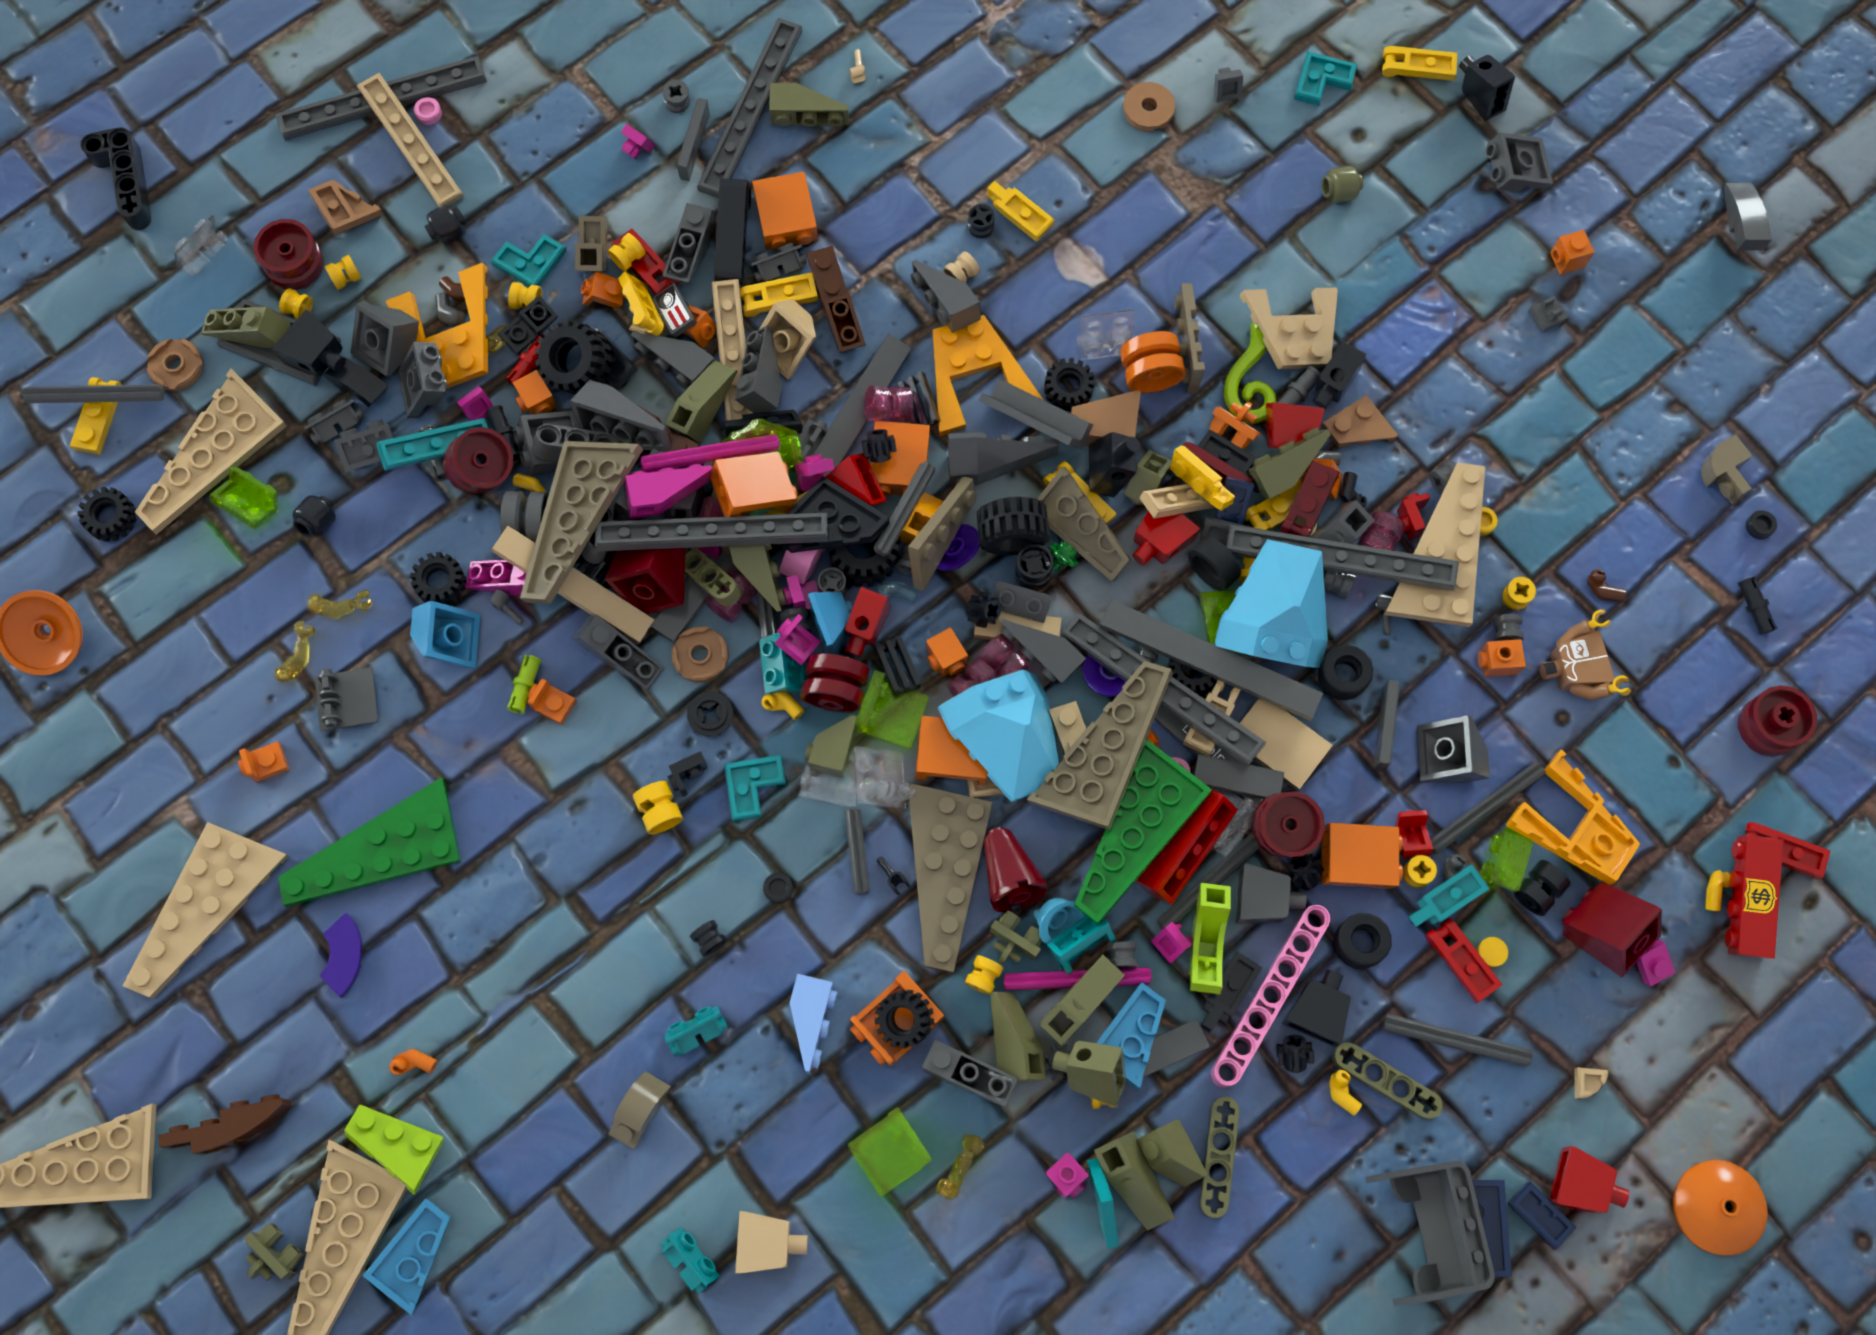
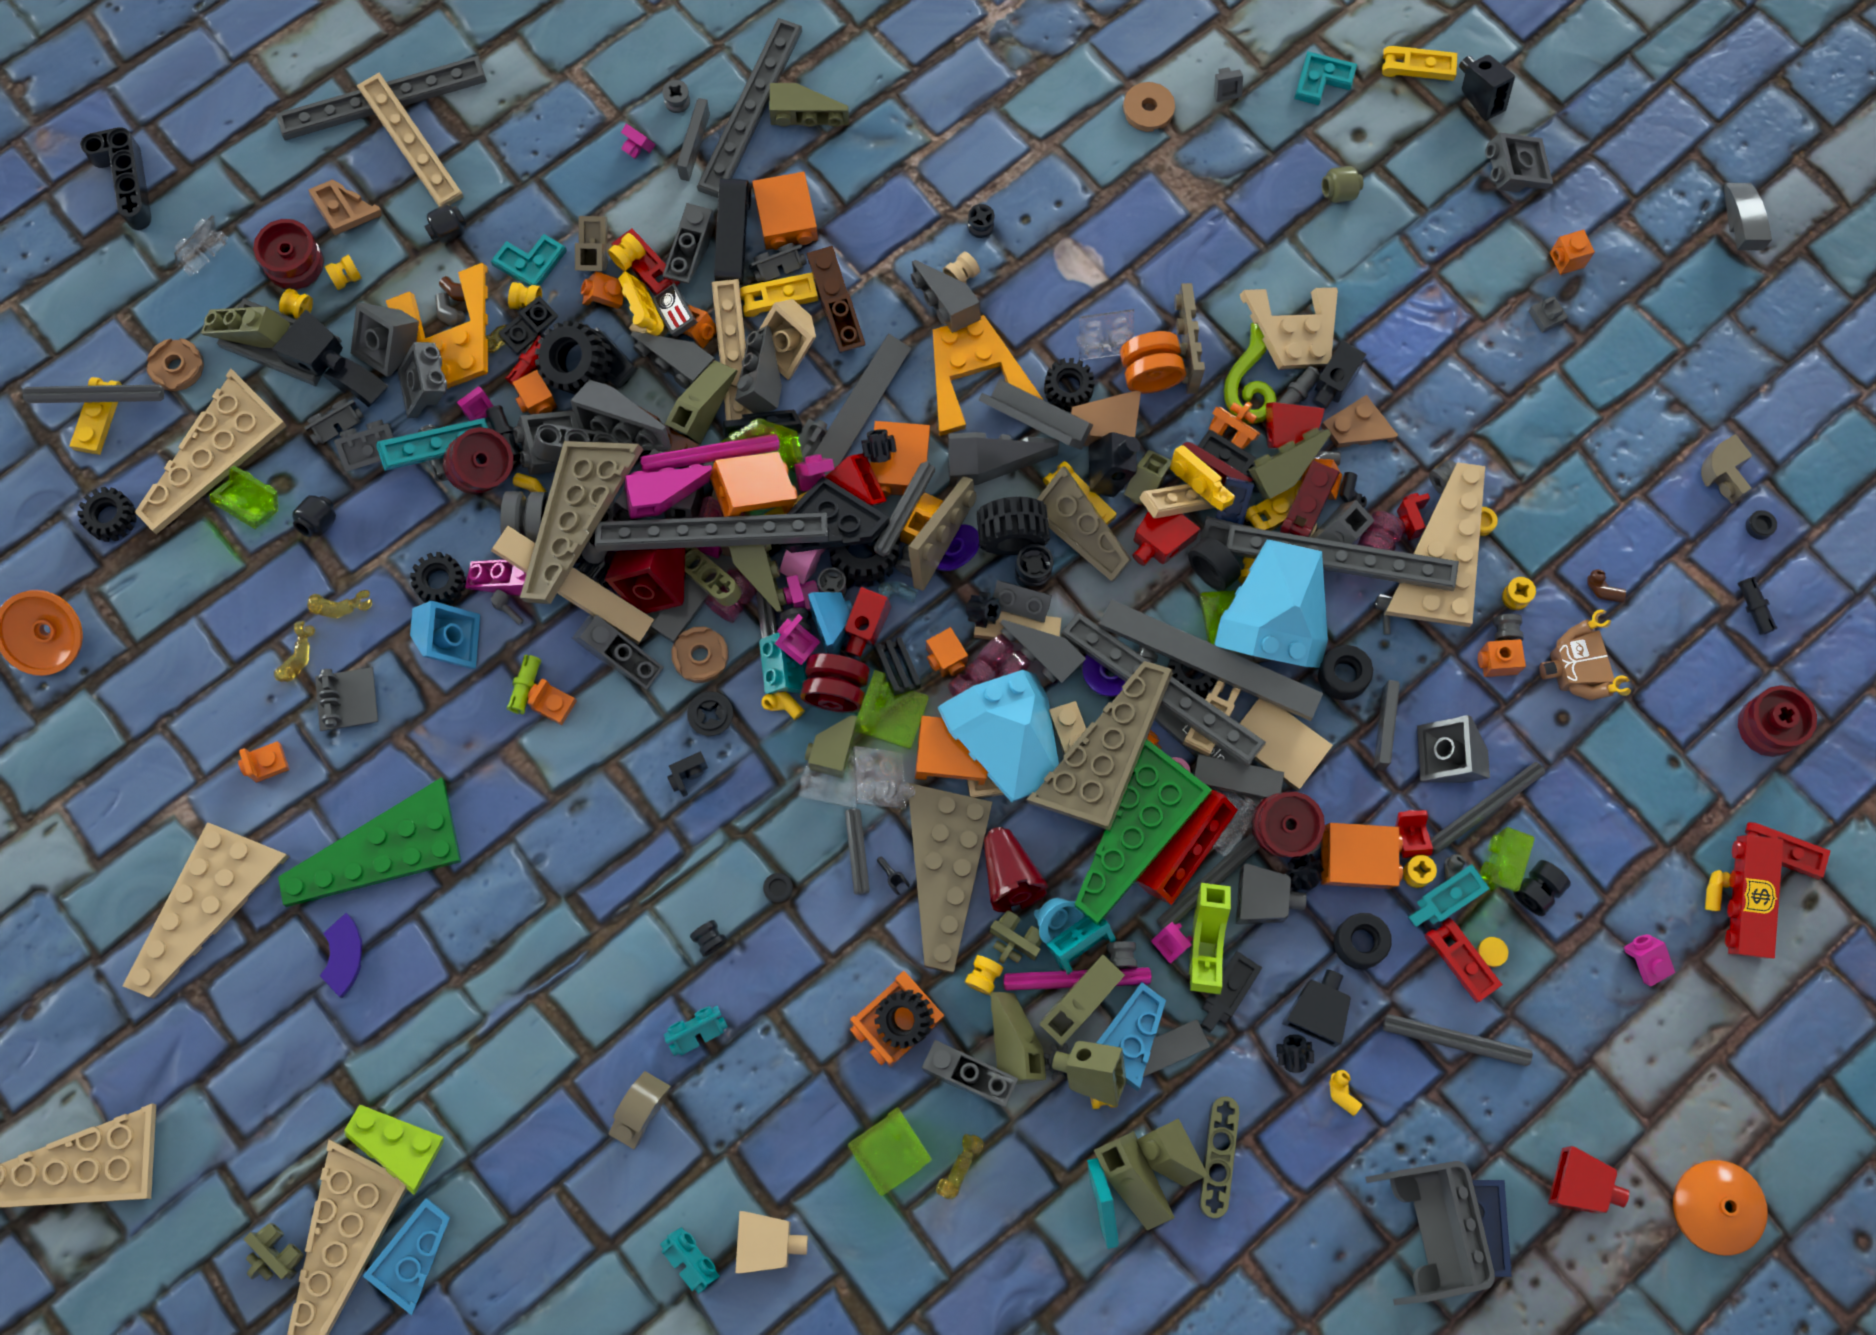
reddish brown slope [158,1094,291,1156] -> none
orange arm [389,1049,438,1075] -> none
bright pink tile [414,97,442,125] -> none
yellow wheel [633,780,683,835] -> none
teal tile [724,755,786,822] -> none
light blue slope [790,974,837,1075] -> none
tan hand [849,49,866,84] -> none
clear pink wheel [864,386,913,422] -> none
black tile [898,371,941,427] -> none
yellow hinge [987,181,1055,242] -> none
dark pink bracket [1046,1153,1089,1198] -> none
green plant [1048,542,1078,571] -> none
bright pink beam [1210,905,1330,1088] -> none
dark grey wheel [1324,571,1356,599] -> none
olive beam [1332,1042,1443,1120] -> none
light orange wing [1505,749,1640,885] -> none
dark blue plate [1507,1181,1577,1250] -> none
dark red slope [1562,882,1662,978] -> none
tan tile [1575,1067,1608,1099] -> none

